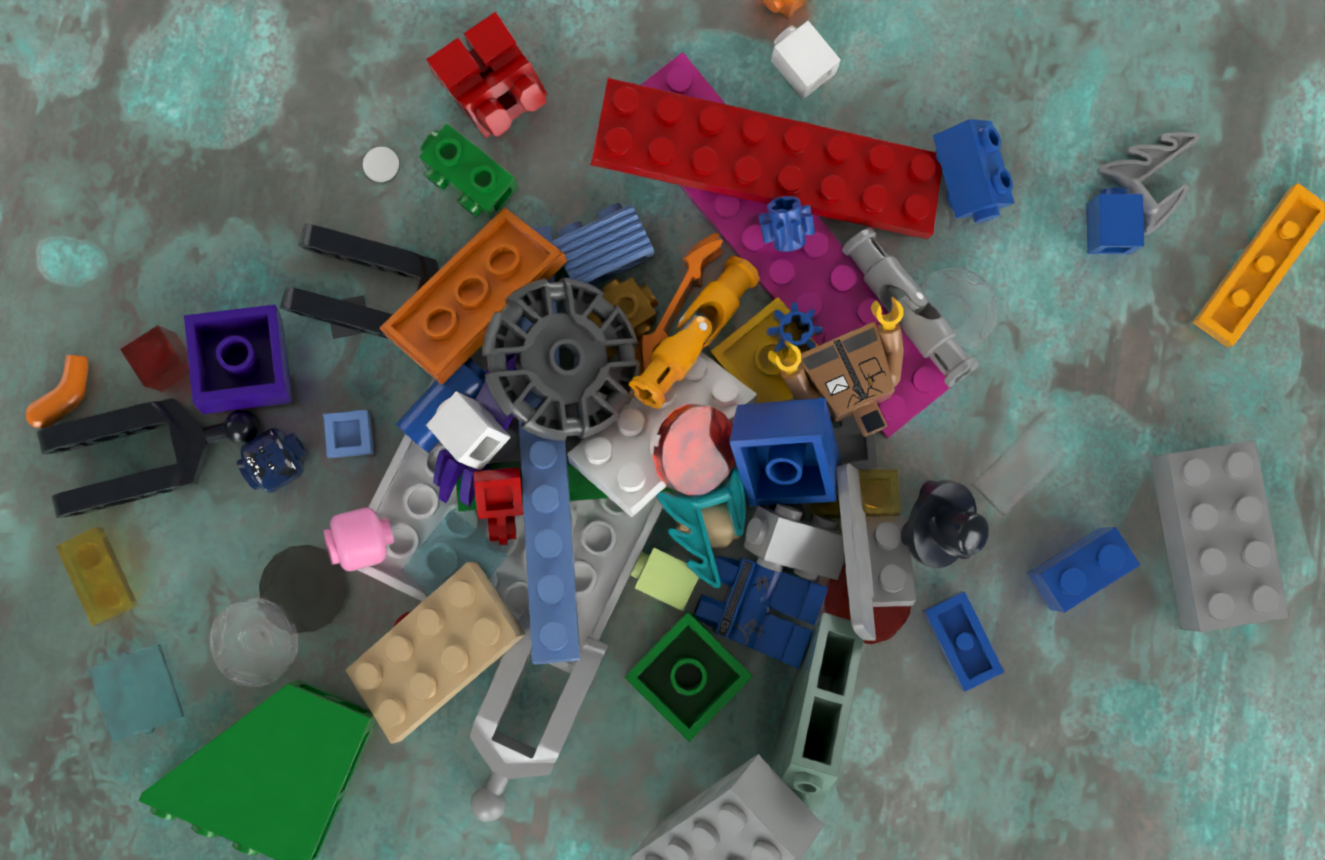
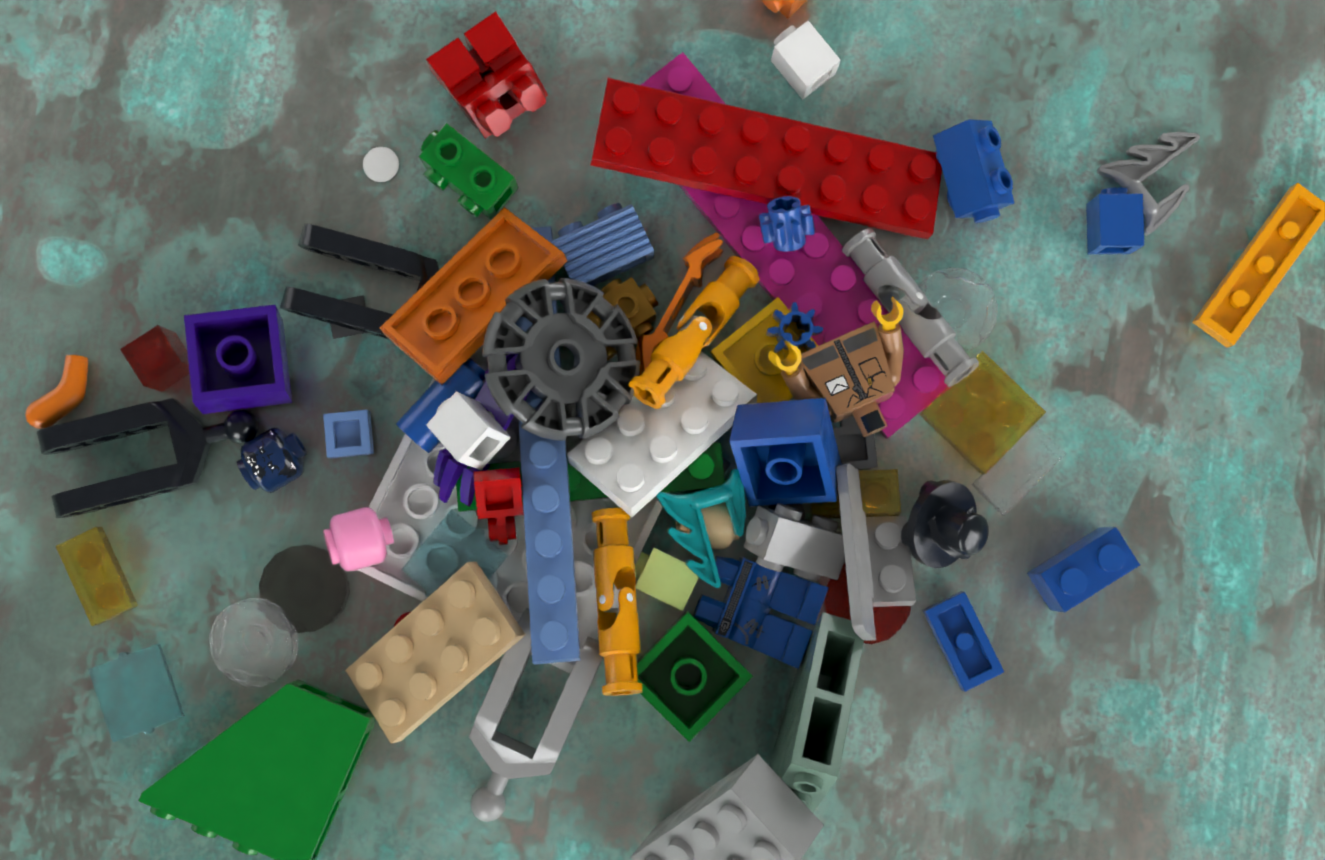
clear red tile [653,404,735,495] -> none
light grey brick [1150,440,1289,632] -> none
none -> light orange piece [592,508,642,696]
none -> clear yellow plate [919,351,1046,475]

